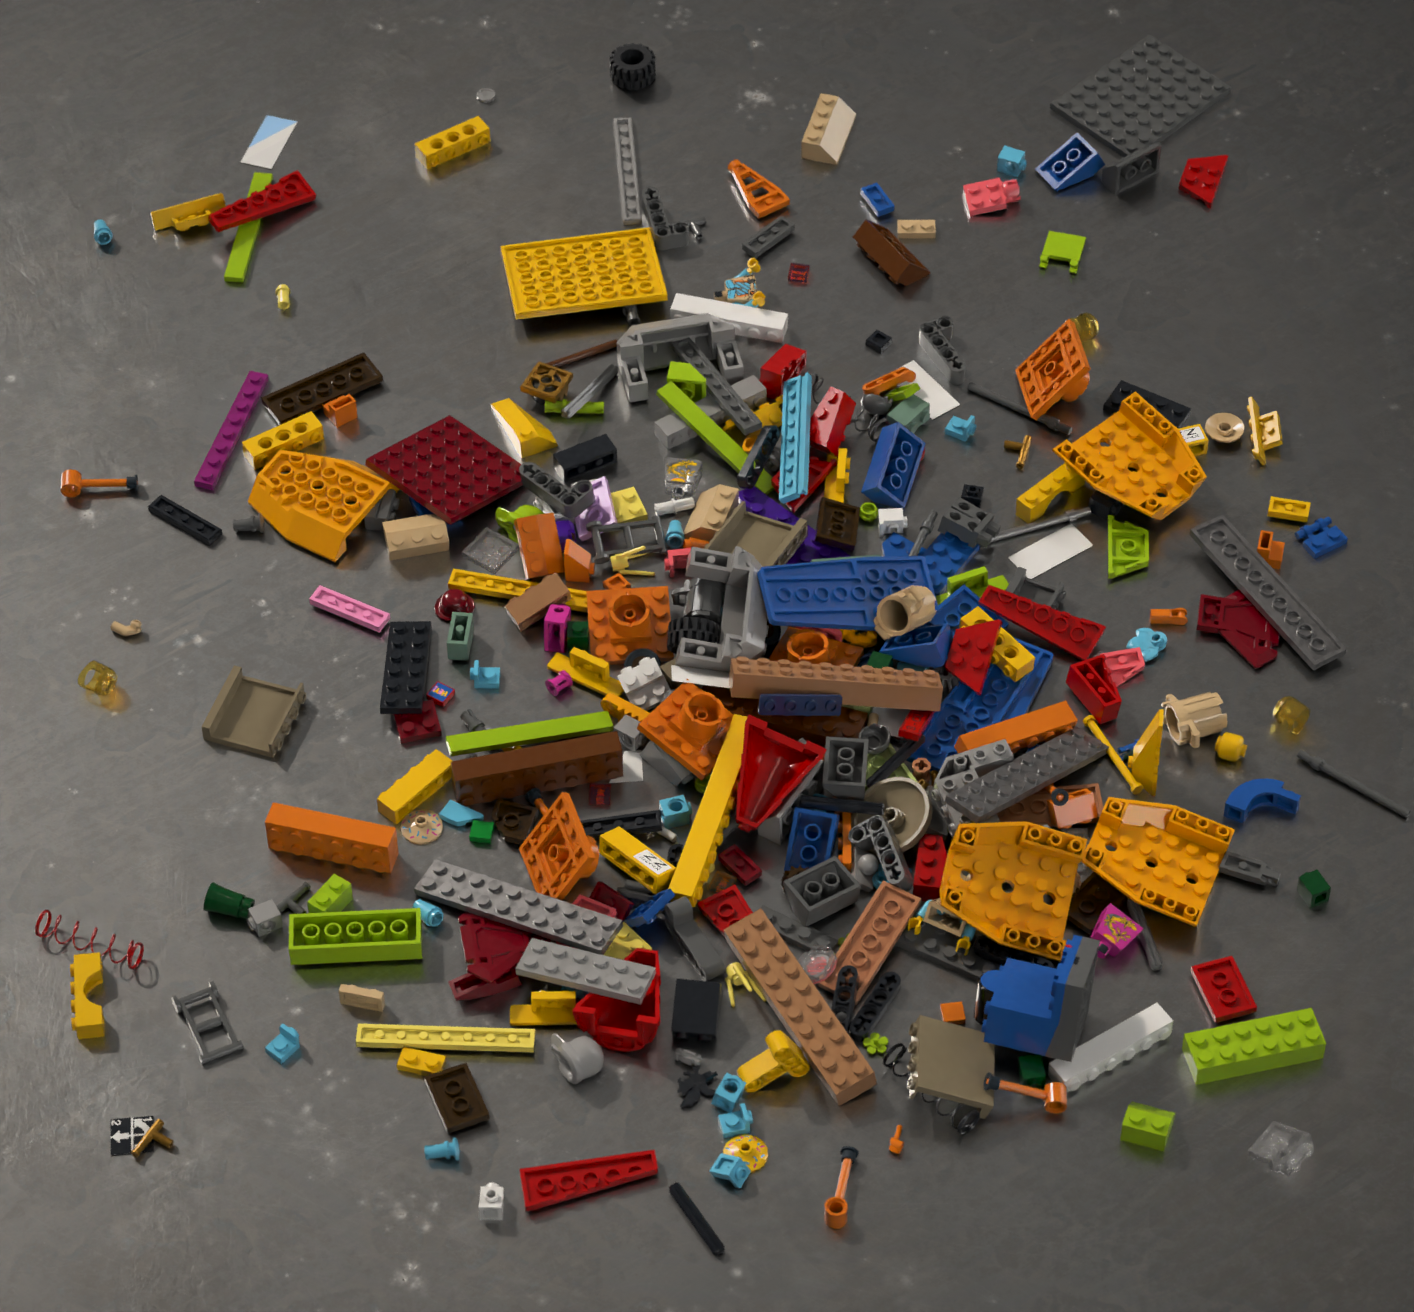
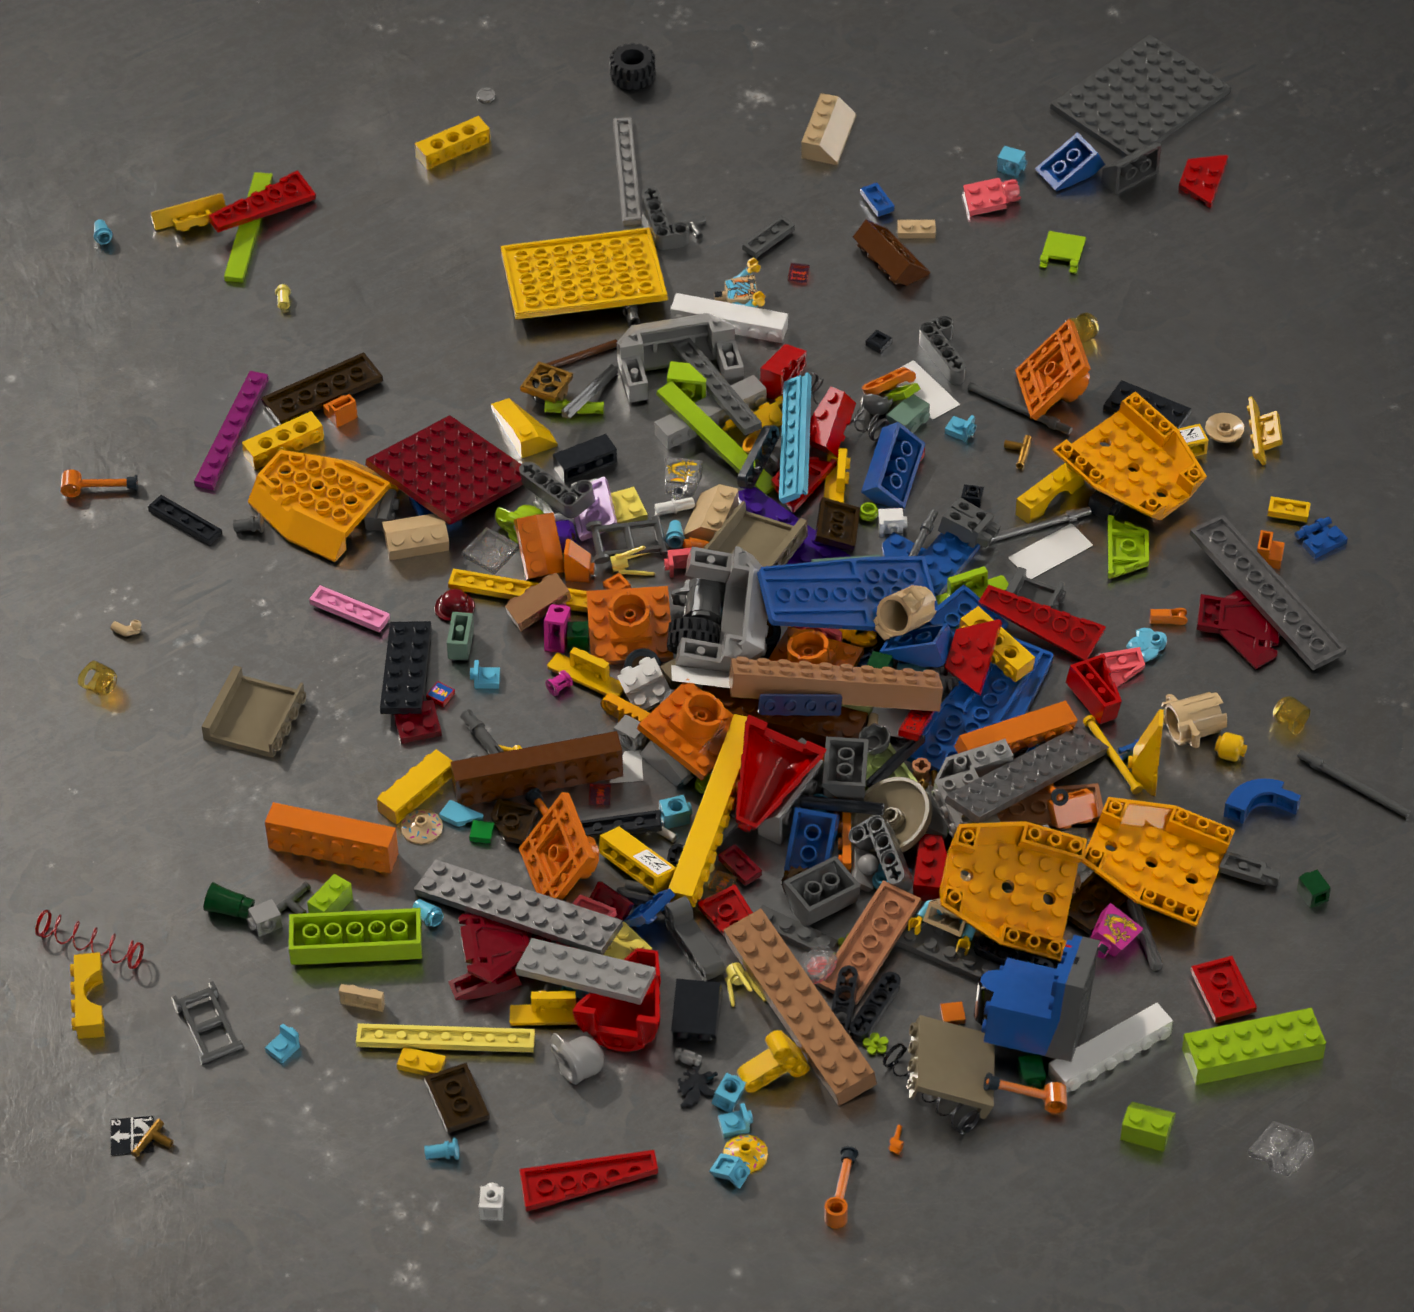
sticker [241,115,297,169] -> none
lime tile [445,711,613,756] -> none
black axle [669,1182,725,1256] -> none
orange plate [727,159,790,219] -> none

